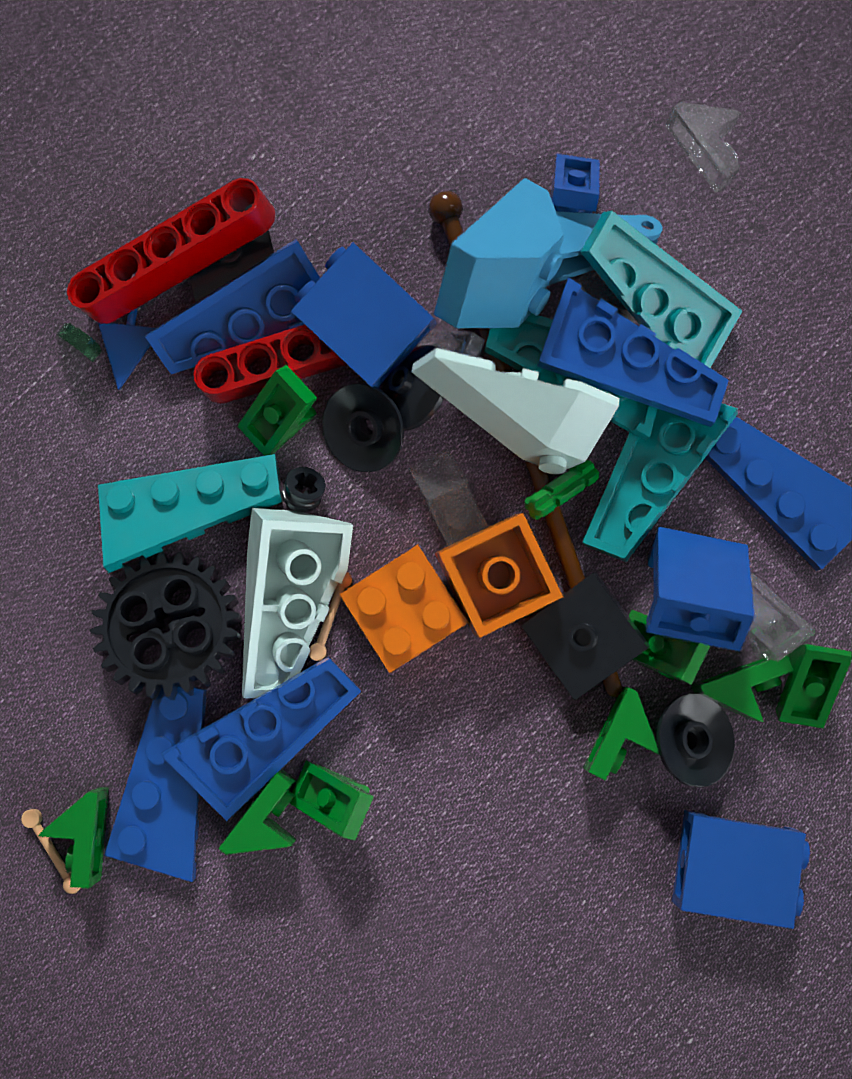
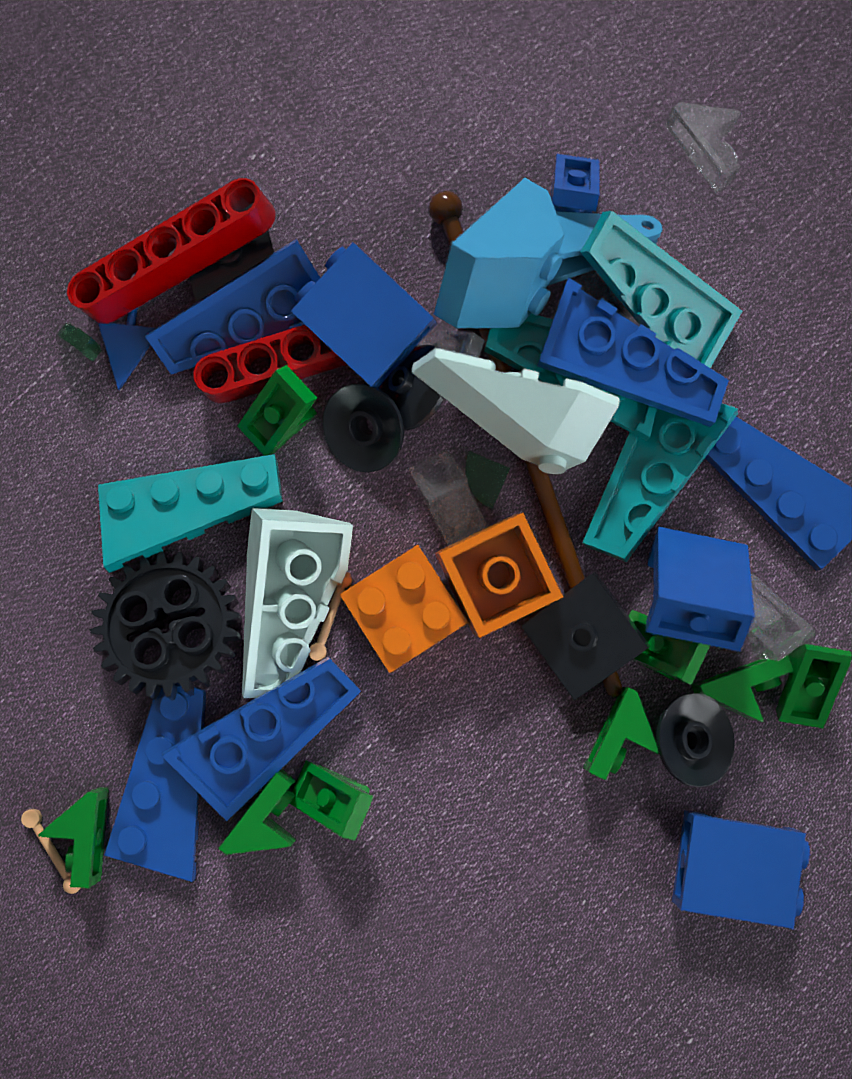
black bush [282,467,326,512] -> none
green axle [524,460,599,520] -> none
none -> clear green tile [465,451,510,511]

